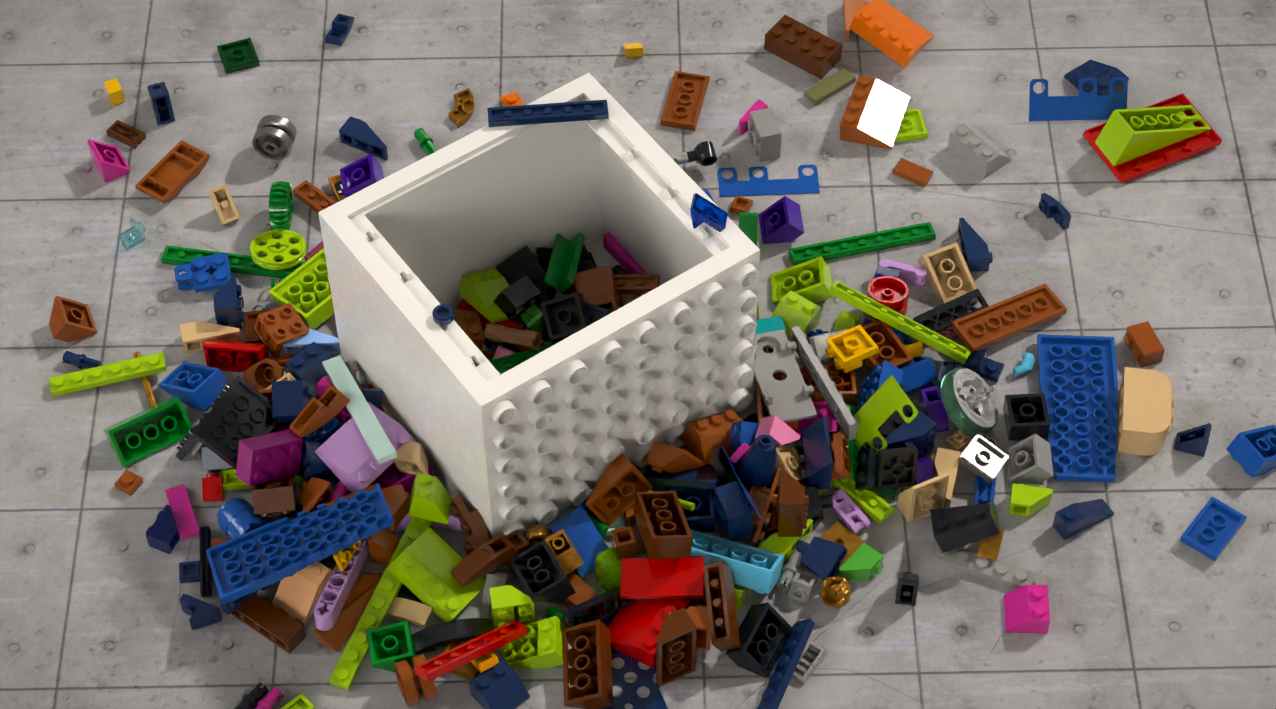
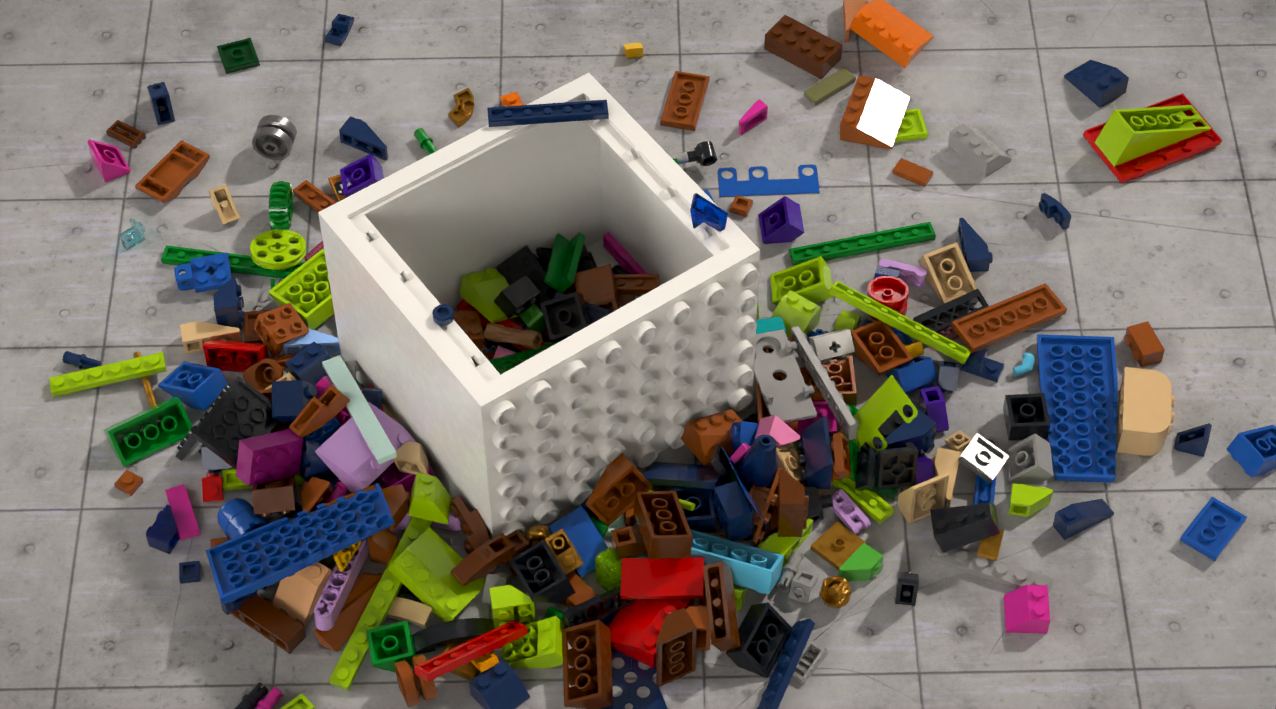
dark orange slope [49,296,97,342] -> none
yellow slope [104,78,125,106] -> none
dark blue slope [179,593,222,630] -> none
black axle [199,526,212,598] -> none
dark orange slope [645,441,705,474] -> none
green slope [739,212,758,246] -> none
light grey brick [747,108,782,162] -> none
dark blue torso [796,537,849,580] -> none
yellow plate [825,325,879,373] -> none
blue slope [854,360,904,413] -> none
flat silver wheel [940,367,999,436] -> none
blue piece [1029,77,1128,121] -> none

